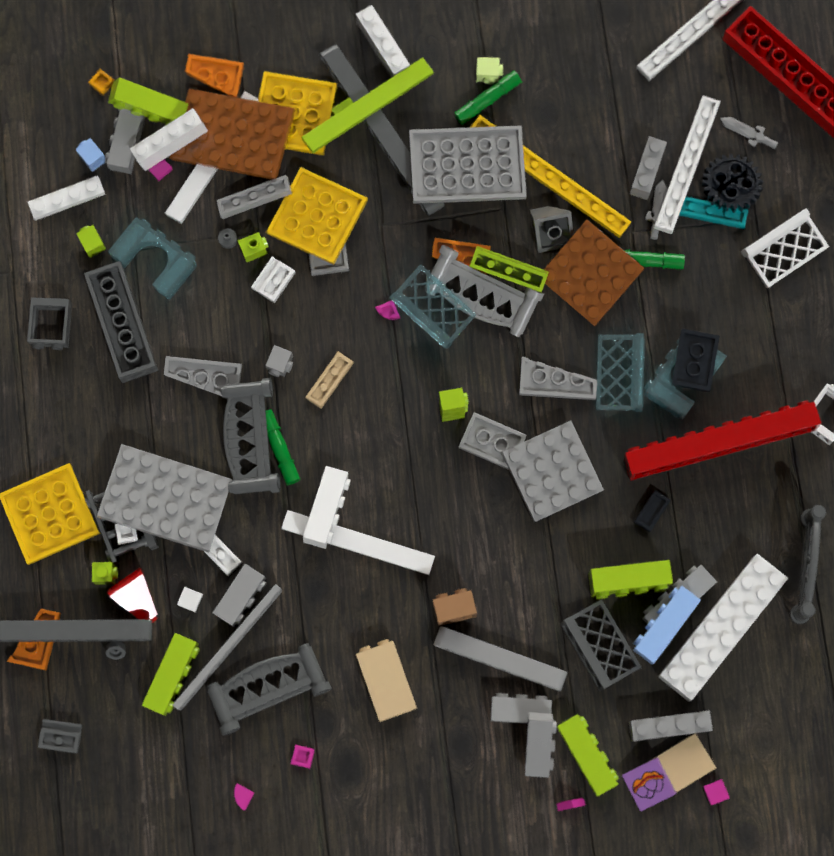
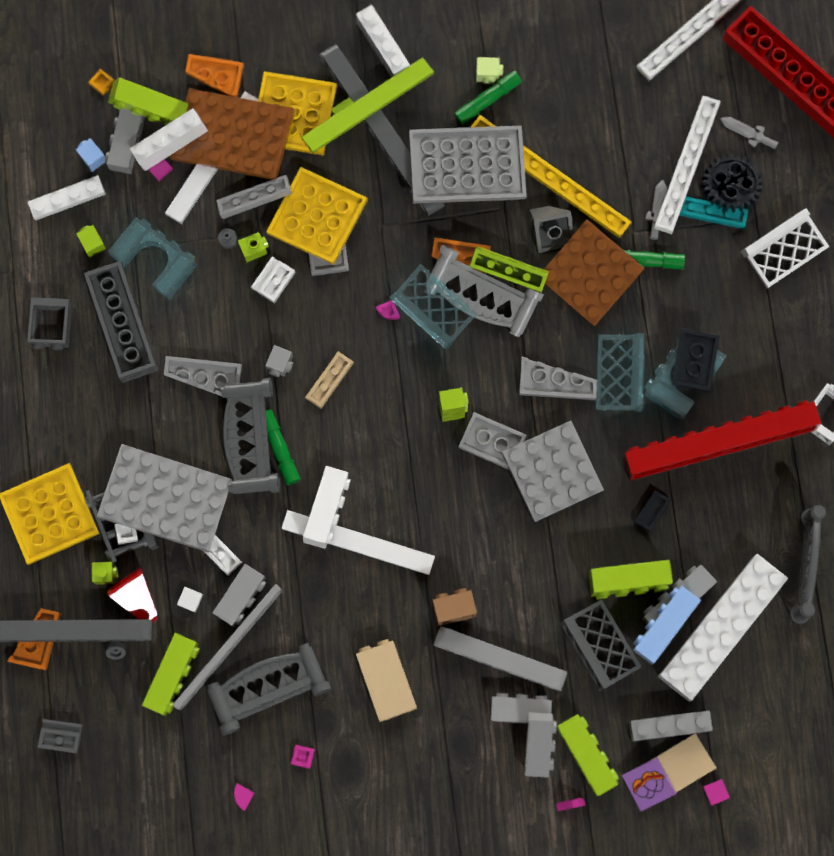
light grey brick [630,136,667,200] -> none

